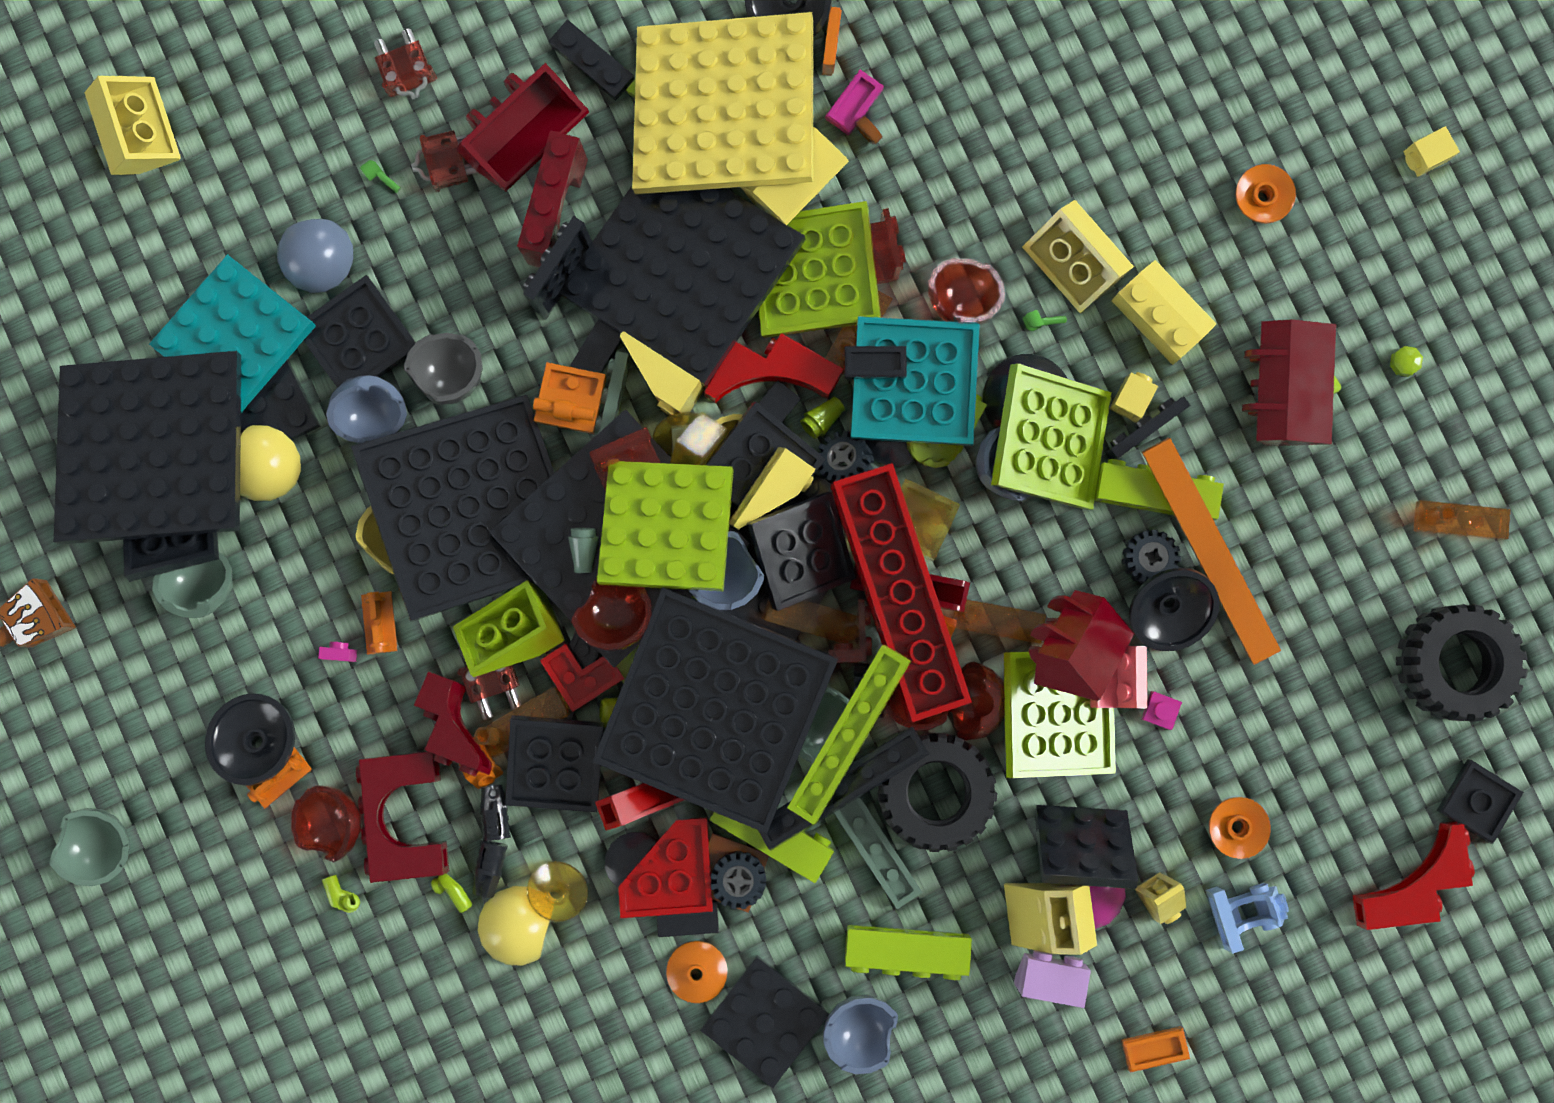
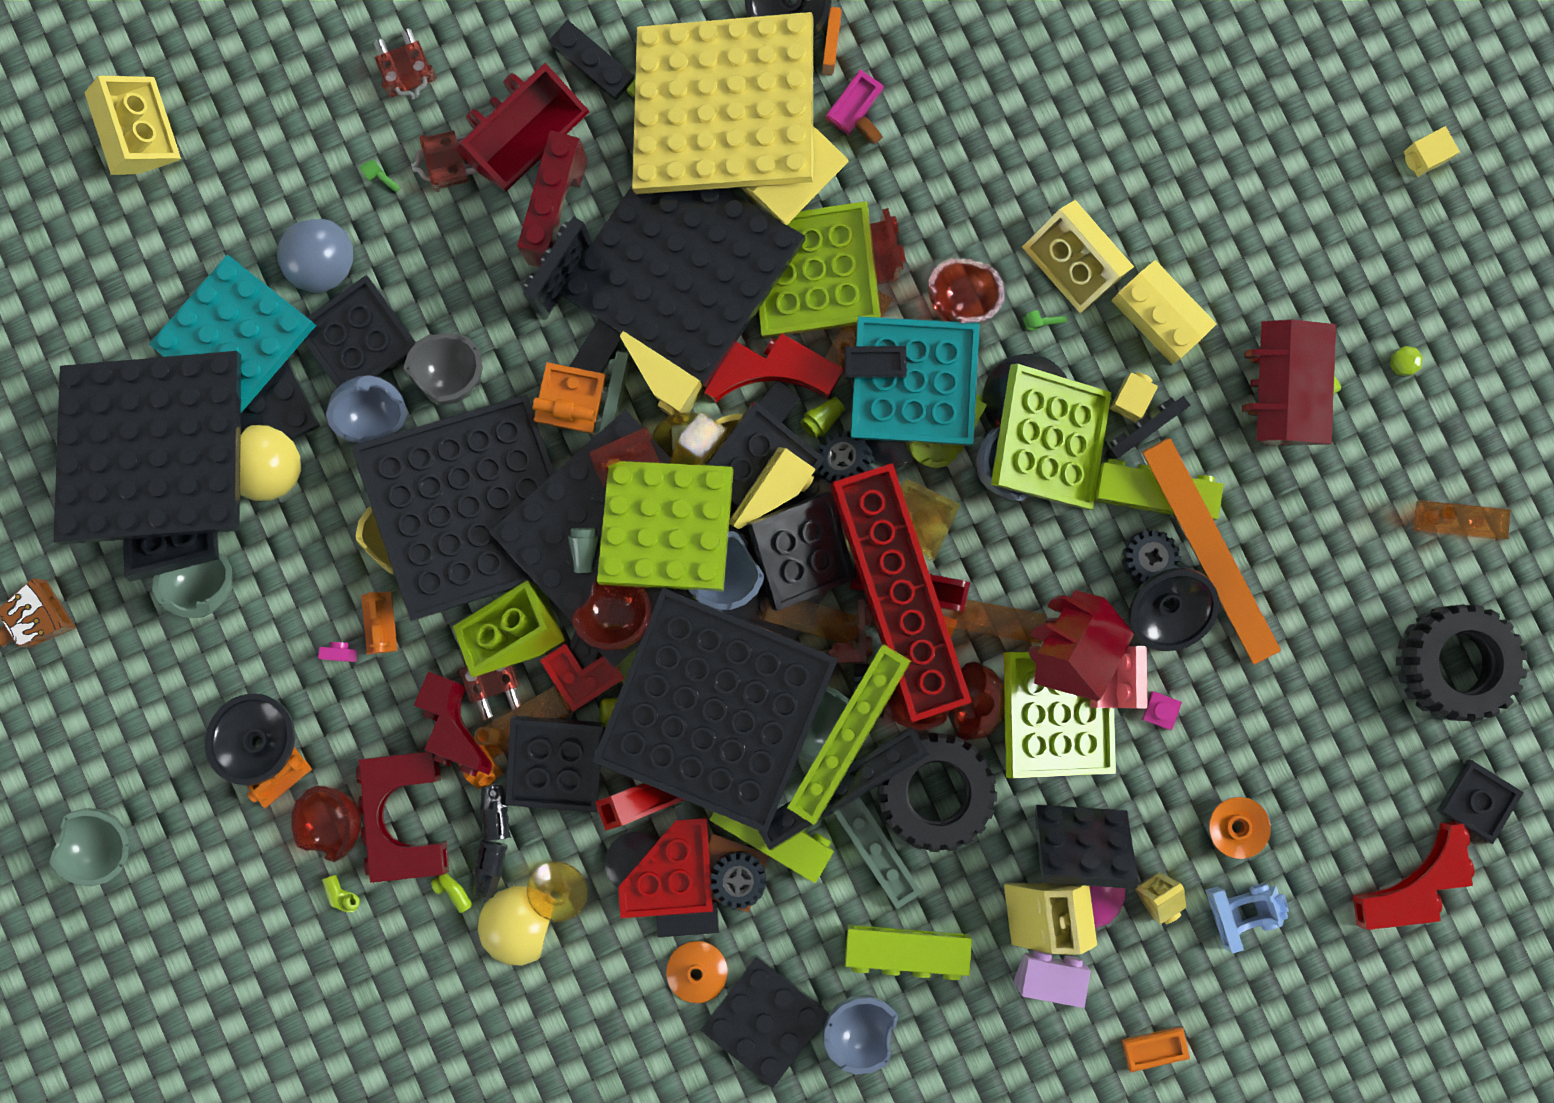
orange dish [1235,164,1296,224] -> none

